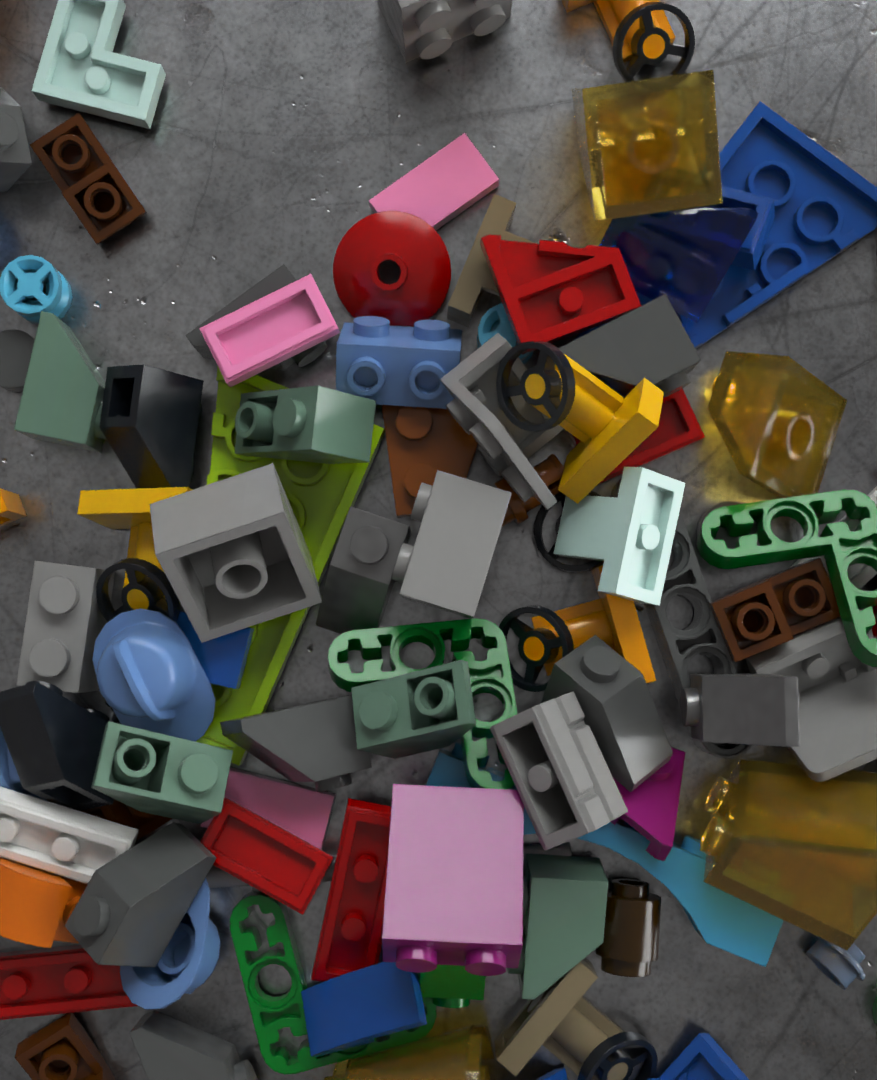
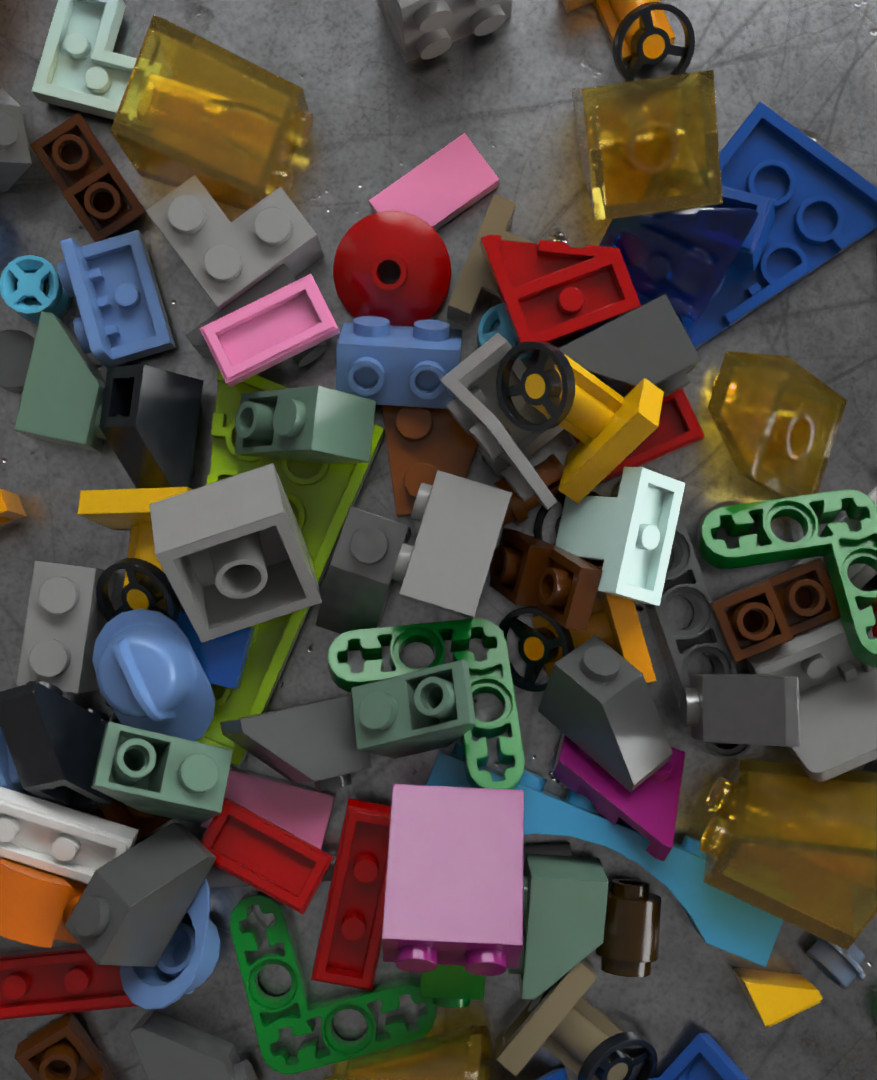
blue slope [301,962,427,1057] -> none
light grey brick [490,691,628,851] -> none
none -> medium blue bracket [57,230,176,367]
none -> clear yellow slope [110,15,313,211]
none -> light grey brick [145,175,324,311]
none -> reddish brown slope [489,528,603,631]
none -> yellow slope [733,968,823,1027]

